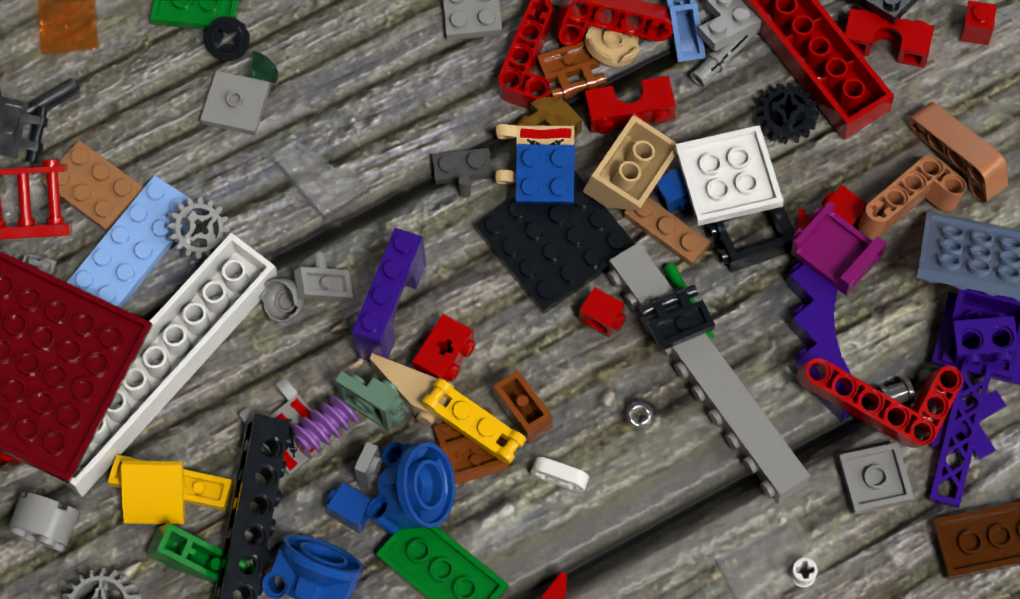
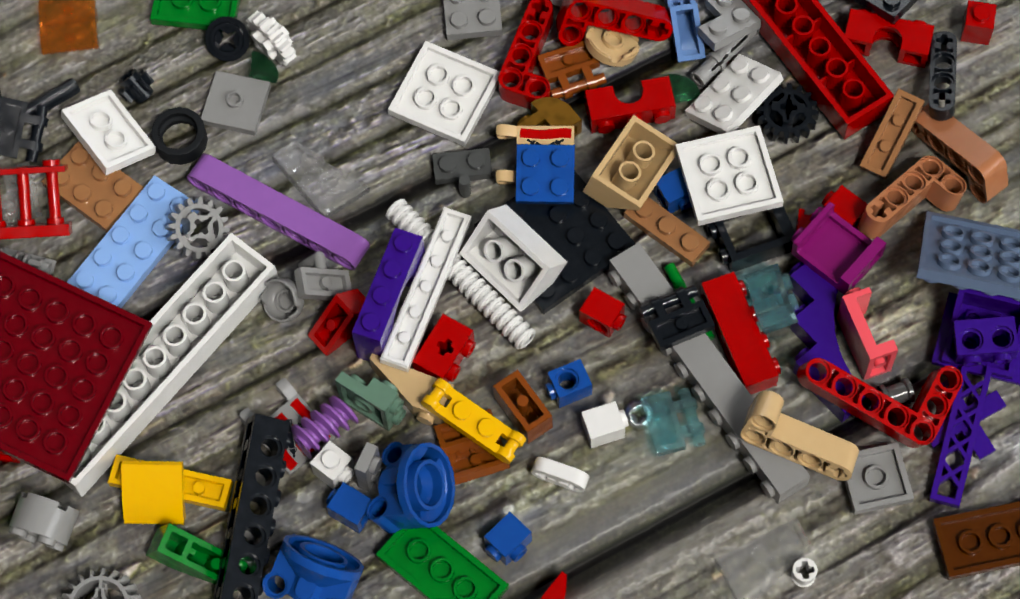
none -> white plate [61,89,156,175]
none -> black gear [118,69,154,104]
none -> black tyre [151,107,208,165]
none -> medium lavender beam [187,153,370,270]
none -> white gear [245,10,297,66]
none -> red slope [308,288,366,356]
none -> white brick [310,440,355,489]
none -> white tile [380,207,472,372]
none -> white piece [386,199,536,349]
none -> white plate [388,41,500,147]
none -> white slope [459,205,567,312]
none -> blue brick [484,512,532,566]
none -> blue brick [544,359,592,408]
none -> white brick [581,401,629,448]
none -> clear light blue plate [640,388,706,457]
none -> clear green tile [666,74,701,103]
none -> white plate [685,54,784,134]
none -> red brick [700,272,781,395]
none -> tan beam [740,390,859,481]
none -> clear light blue brick [744,263,800,334]
none -> coral panel [836,287,898,381]
none -> medium nougat plate [859,88,925,179]
none -> black beam [929,31,957,121]

